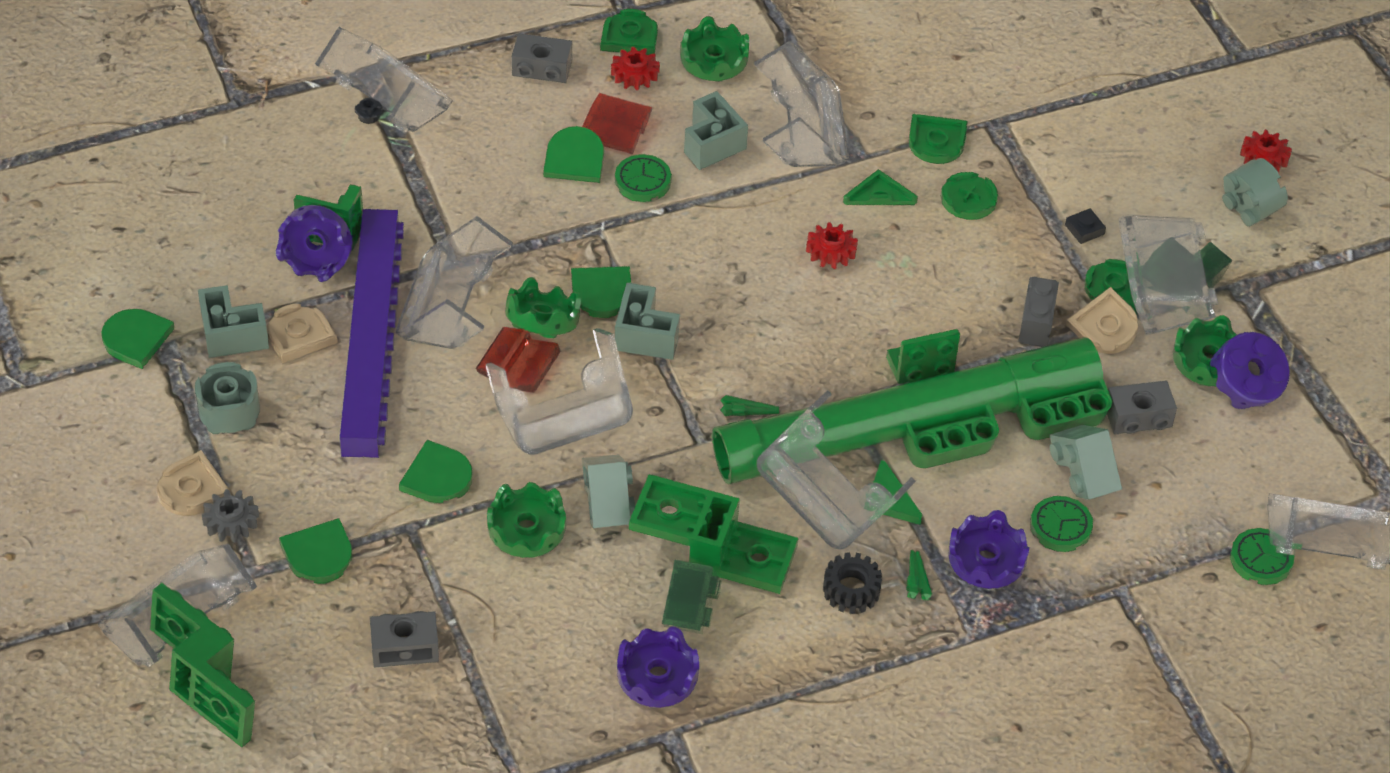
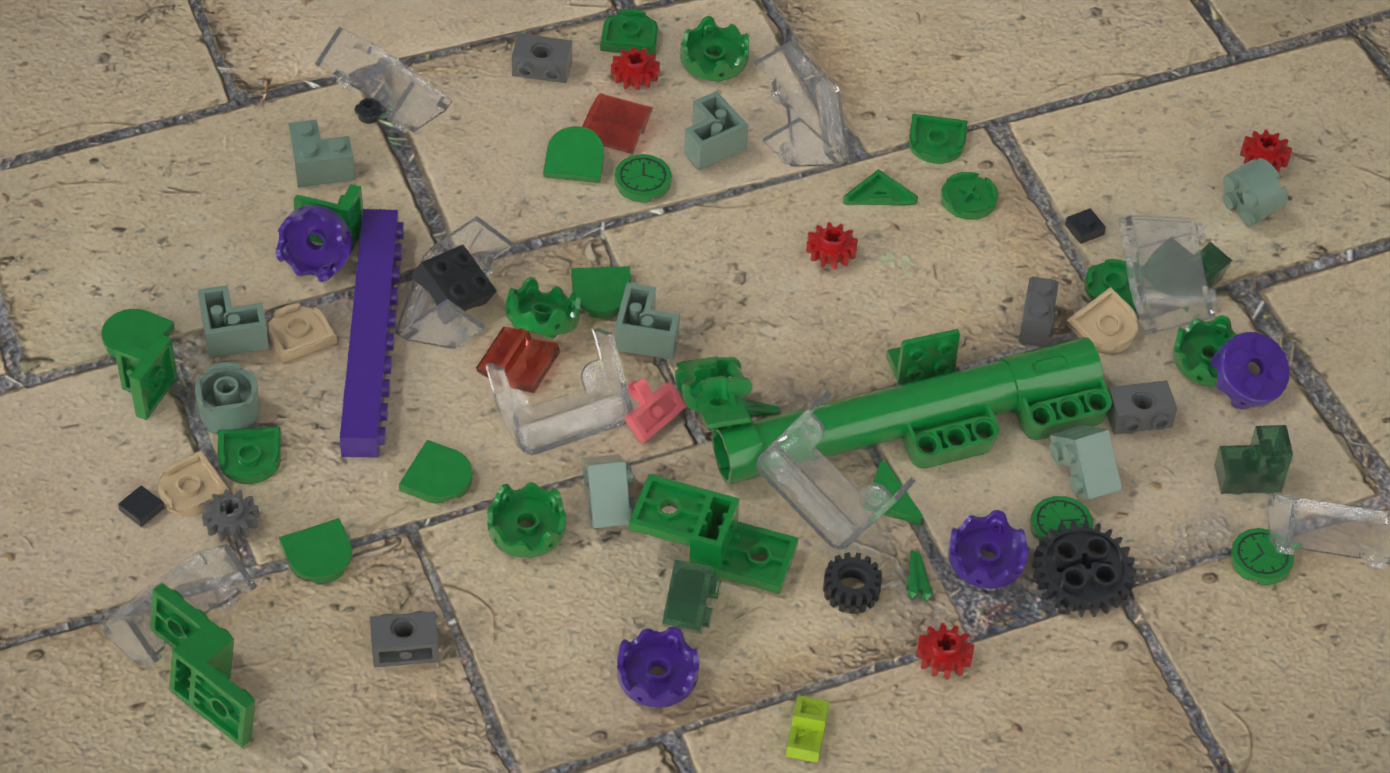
none -> green bracket [115,334,178,420]
none -> black tile [118,485,164,527]
none -> green tile [218,427,281,484]
none -> sand green brick [288,119,355,187]
none -> black brick [411,244,497,322]
none -> coral plate [623,378,687,443]
none -> green piece [675,356,753,431]
none -> lime slope [785,695,830,763]
none -> red gear [916,623,975,680]
none -> black gear [1031,520,1136,617]
none -> clear green brick [1214,425,1293,495]

